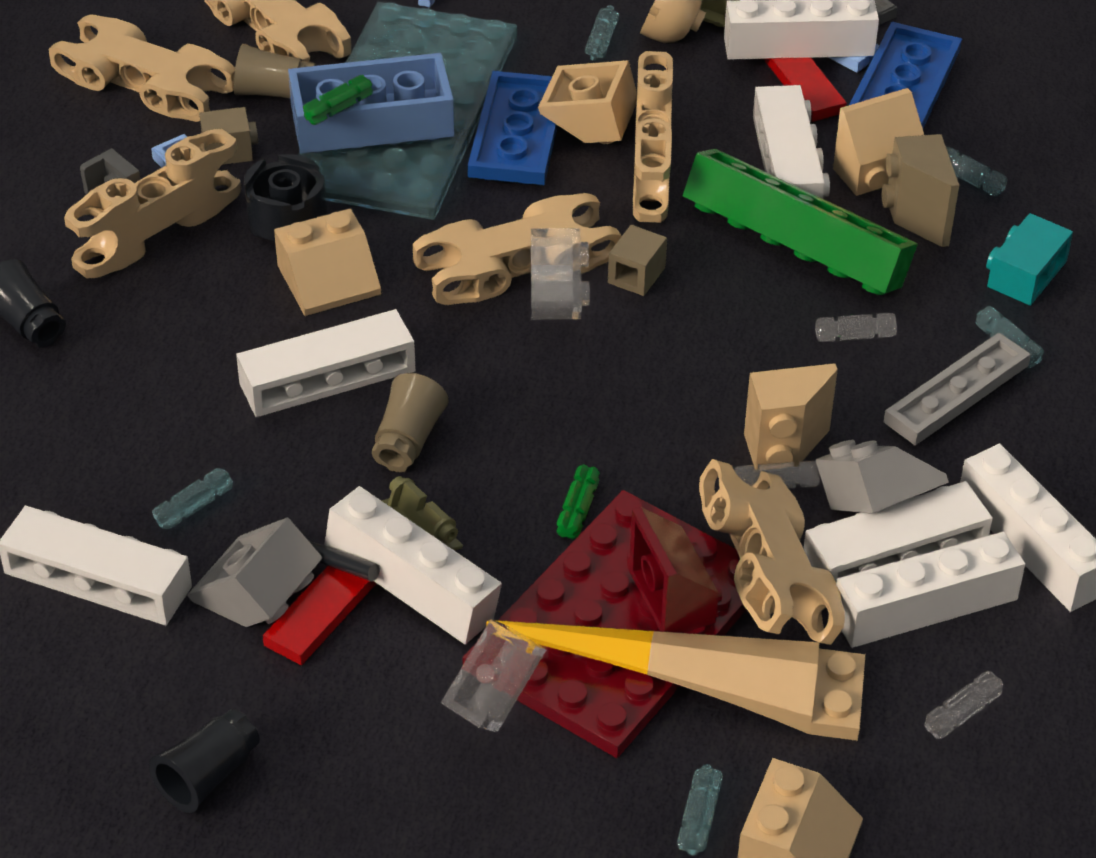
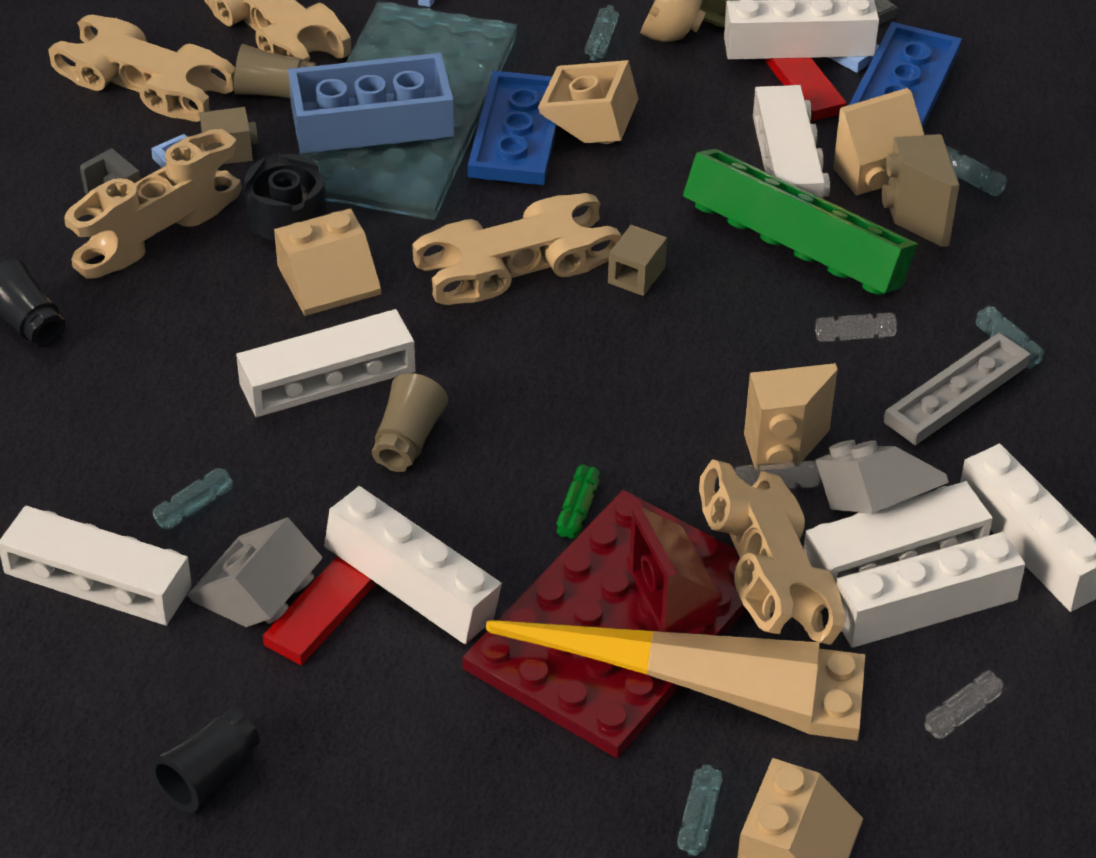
green axle [303,75,373,125] -> none
black bar [306,538,380,582] -> none
olive hinge [381,476,463,551] -> none
clear brick [441,619,546,732] -> none
clear brick [530,228,590,320] -> none
tan piece [633,51,673,223] -> none
teal brick [986,213,1073,306] -> none

